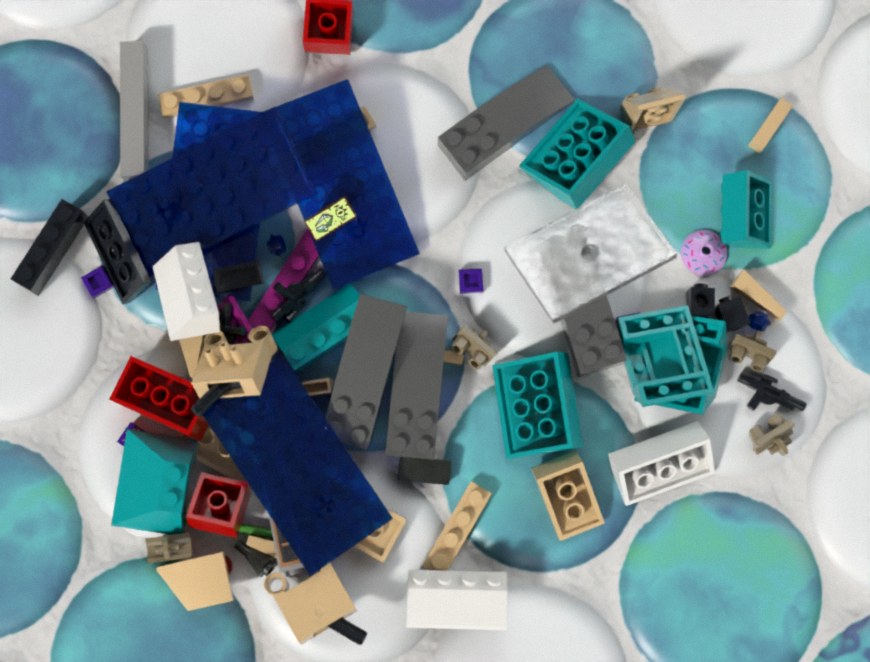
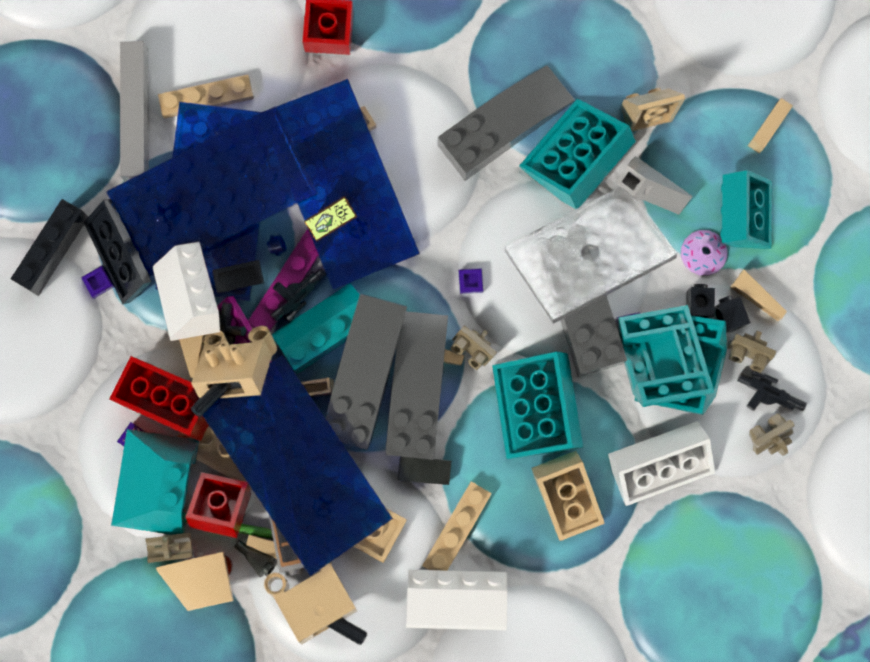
clear blue plate [748,311,771,331] -> none
none -> light grey slope [615,156,693,214]

